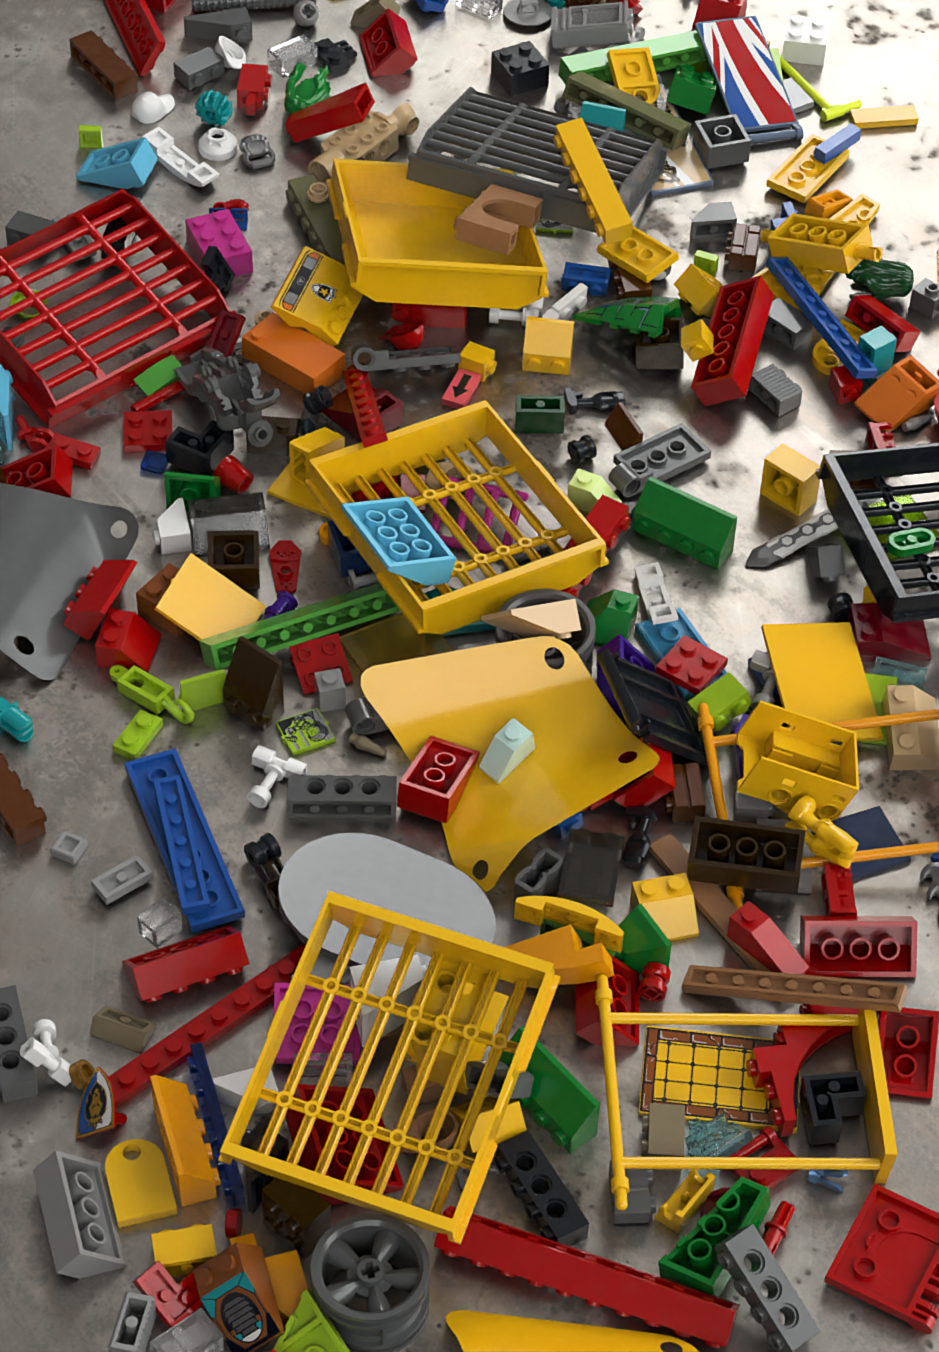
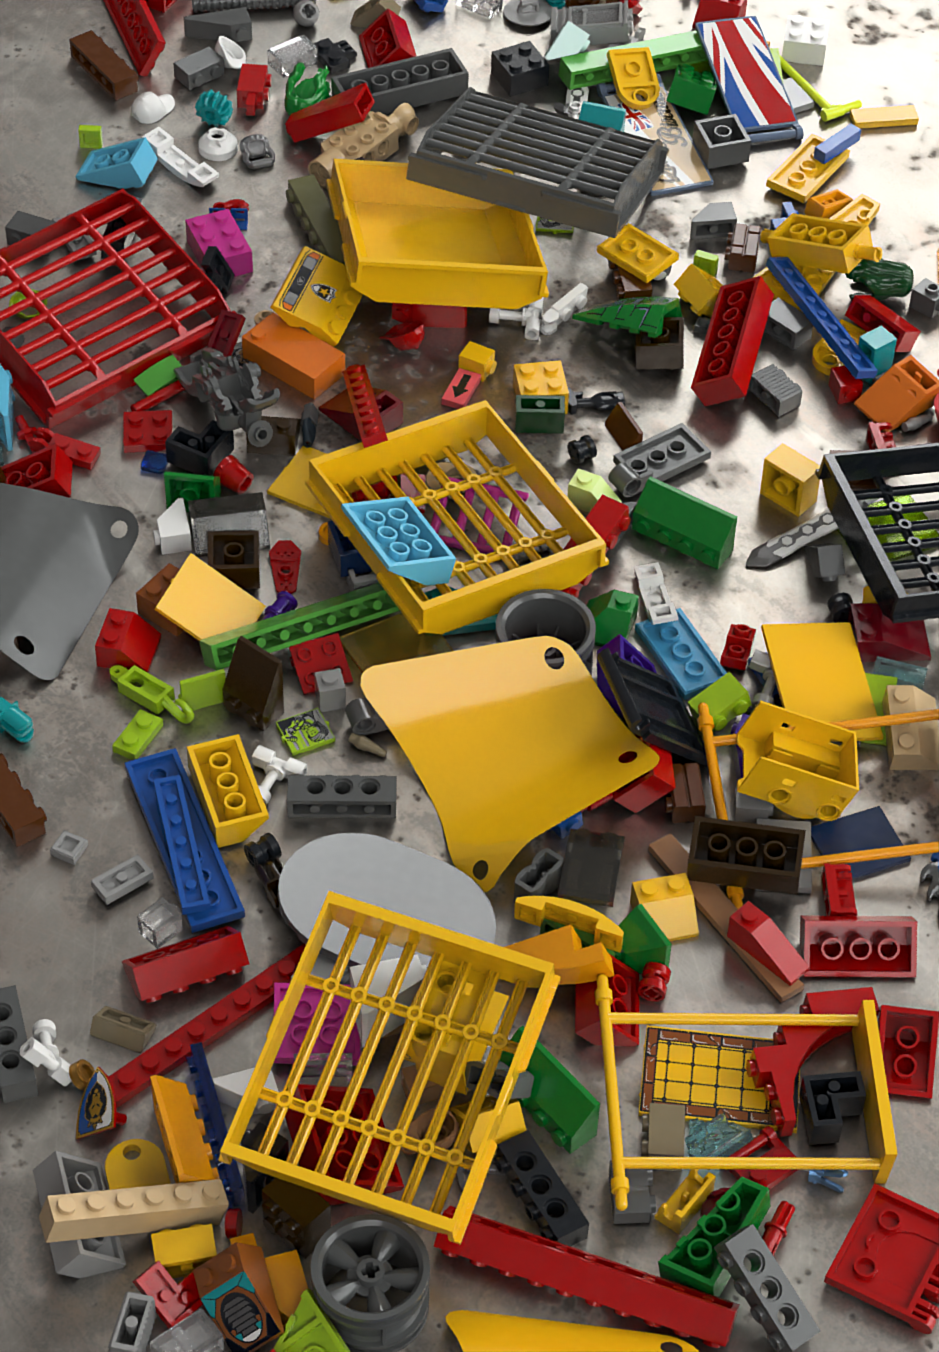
red slope [62,560,138,641] -> none
yellow slope [289,427,345,486] -> none
black wheel [303,385,333,415] -> none
tan plate [307,182,329,203] -> none
dark grey hinge [351,344,461,372] -> none
red slope [397,736,480,824] -> none
medium nougat arch [453,184,543,255] -> none
light aqua slope [479,718,535,784] -> none
tan slope [481,599,581,639] -> none
yellow slope [522,316,574,375] -> none
yellow brick [553,117,633,245] -> none
blue bracket [561,262,611,296] -> none
olive brick [562,71,691,150] -> none
black piece [622,807,658,868] -> none
red plate [655,635,728,695] -> none
yellow brick [681,319,714,362] -> none
medium nougat tile [681,965,908,1013] -> none
yellow piece [784,795,859,868] -> none
green plate [886,527,936,557] -> none
none -> tan brick [39,1179,229,1243]
none -> yellow slope [187,734,269,848]
none -> dark grey brick [331,48,469,114]
none -> yellow brick [513,360,569,414]
none -> light aqua slope [544,21,590,61]
none -> red slope [720,624,756,671]

